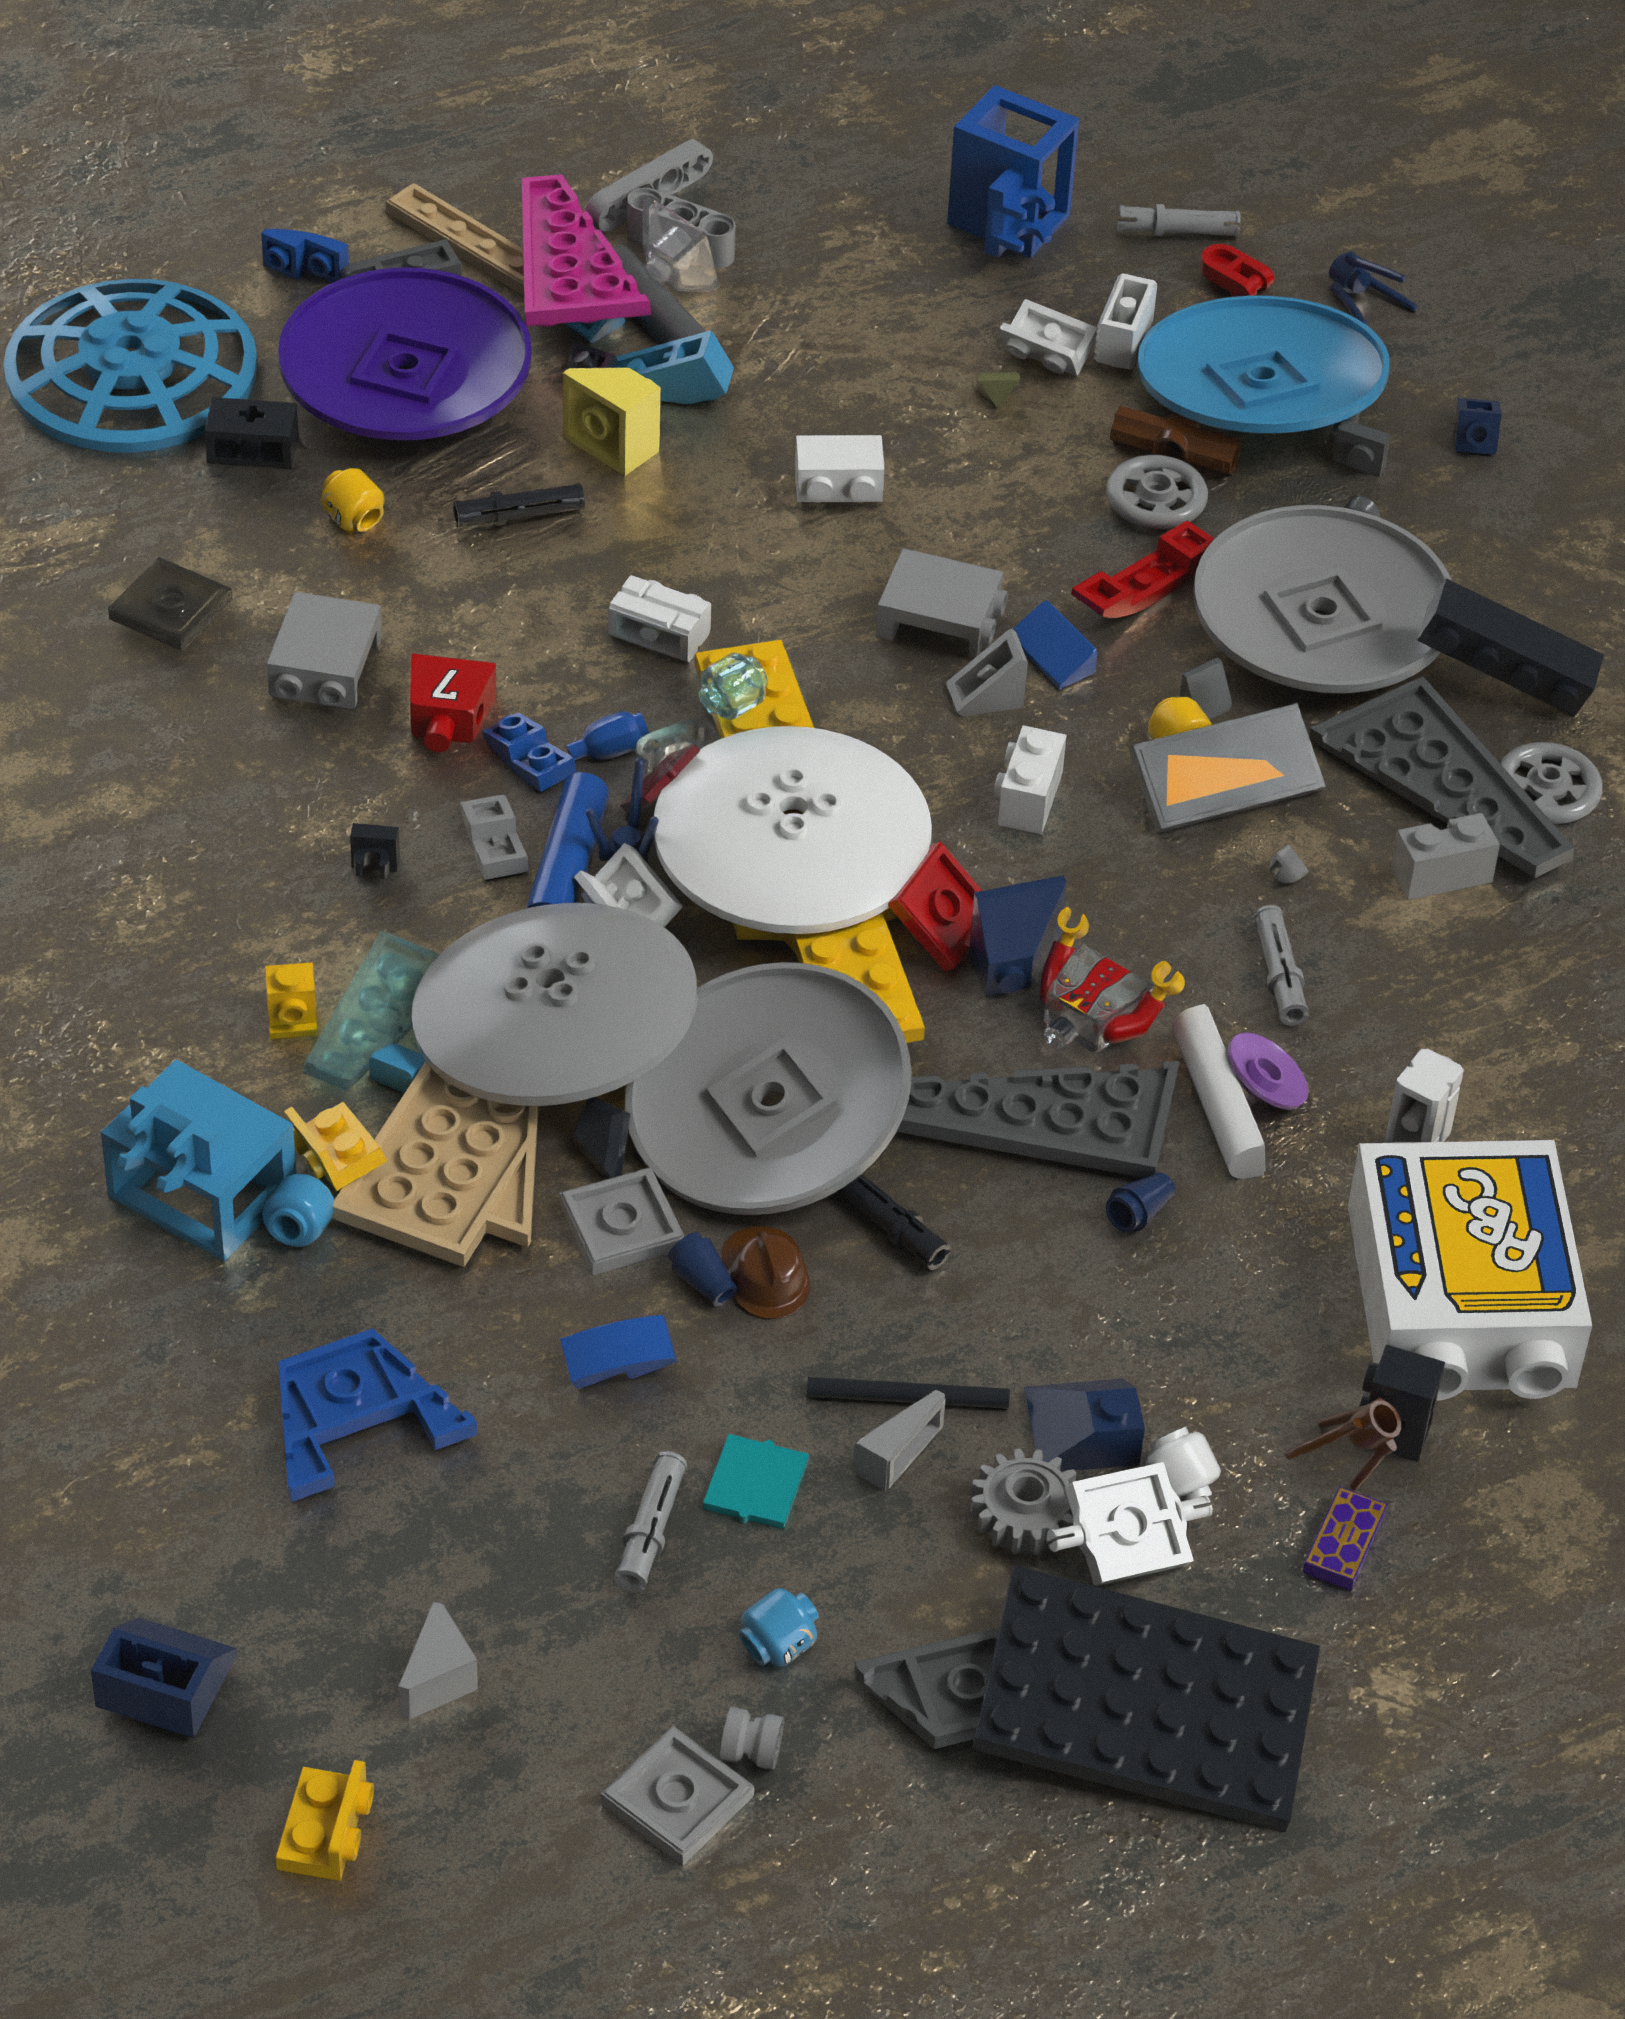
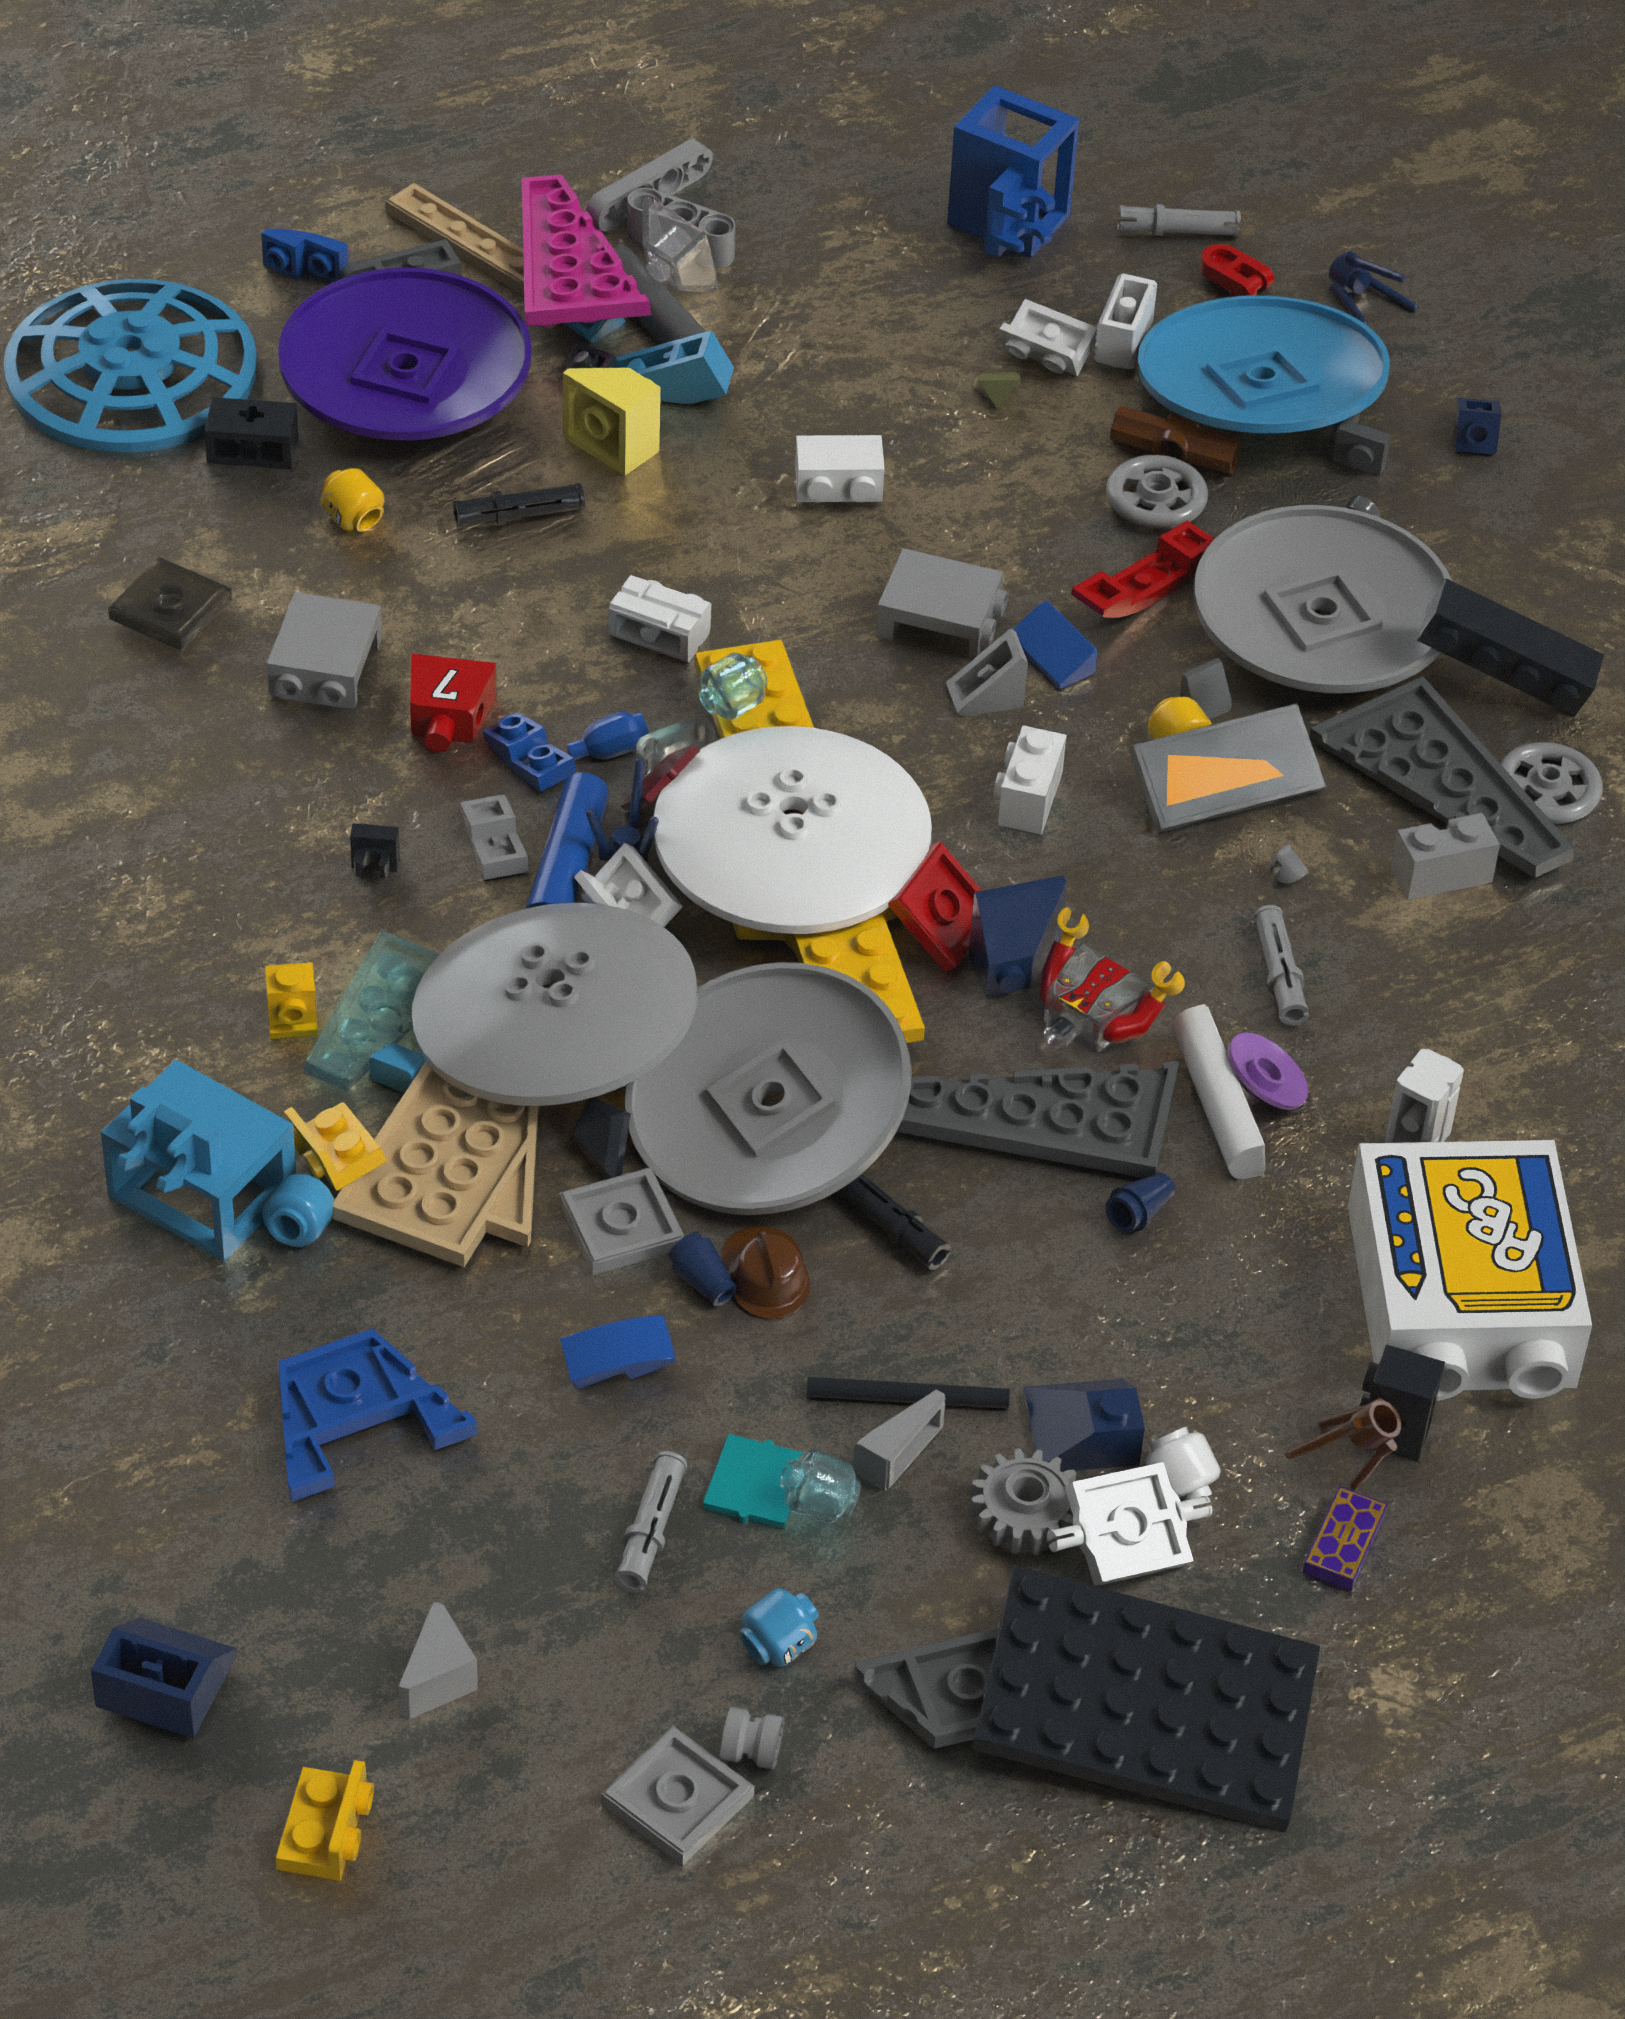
none -> clear light blue head [780,1449,861,1525]

